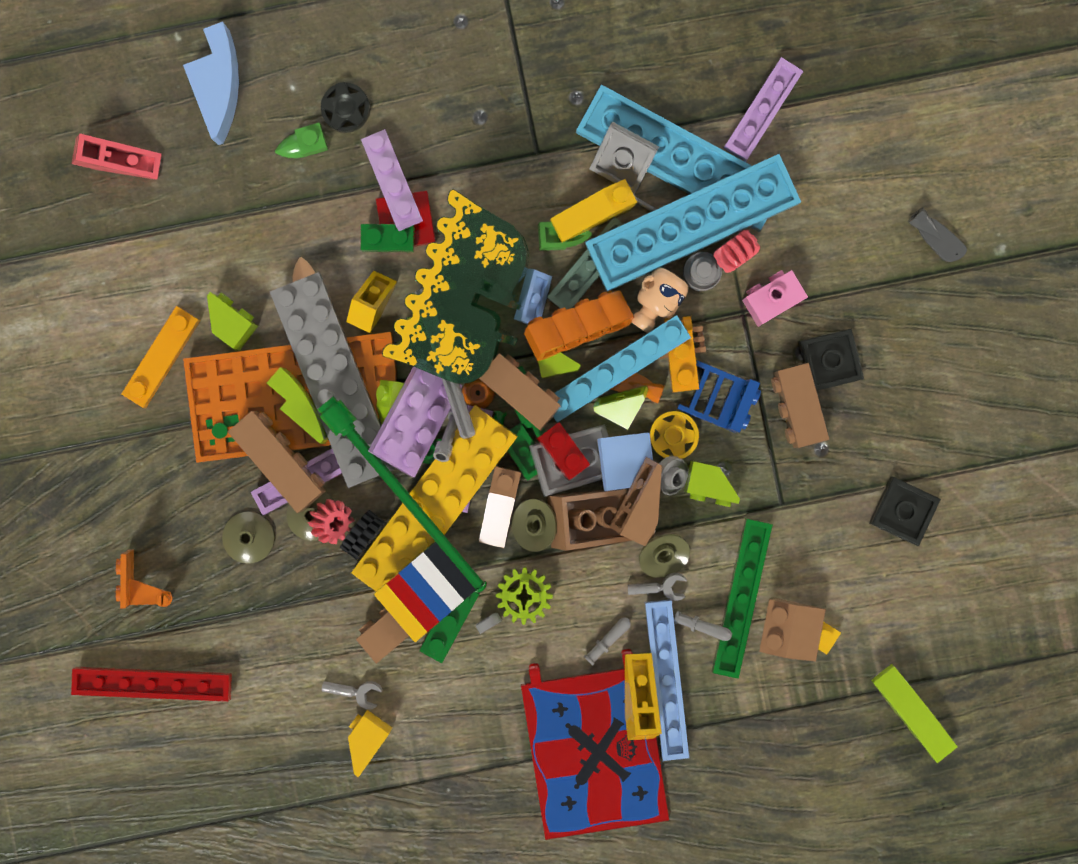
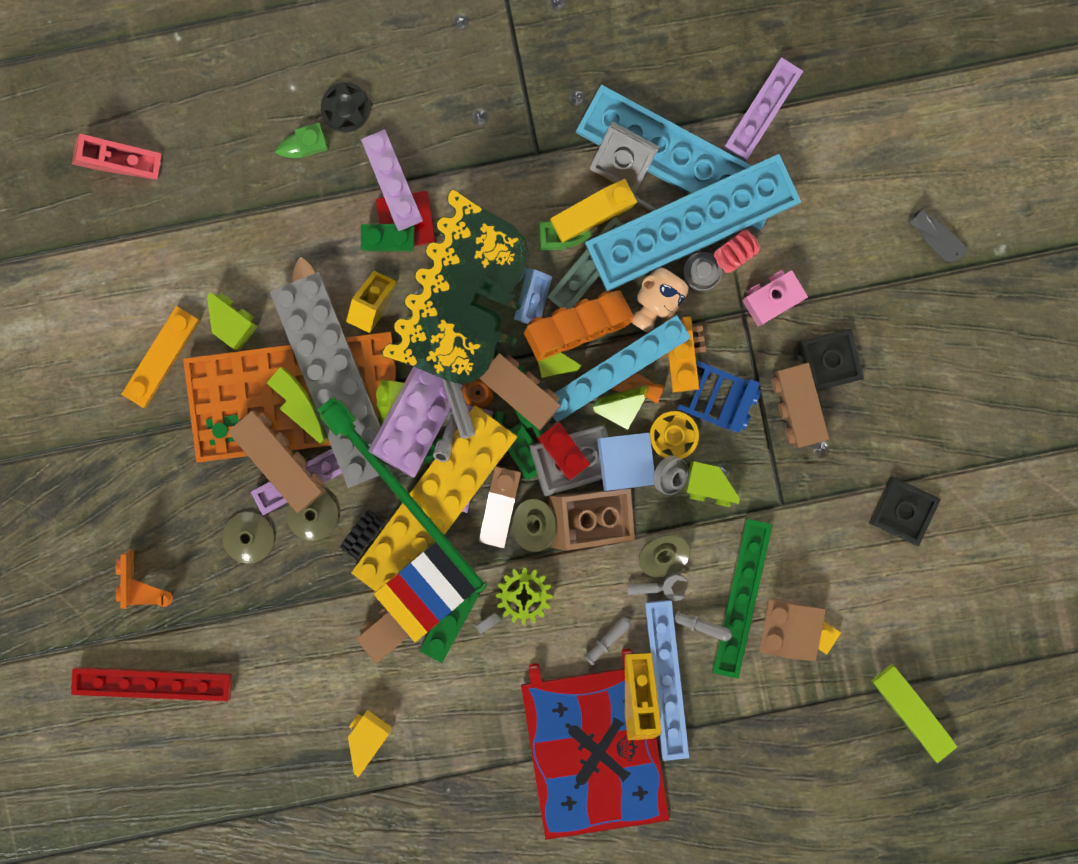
light blue slope [183,22,239,145] -> none
coral gear [307,499,355,544] -> none
light grey piece [322,681,383,709] -> none
medium nougat slope [610,457,662,546] -> none

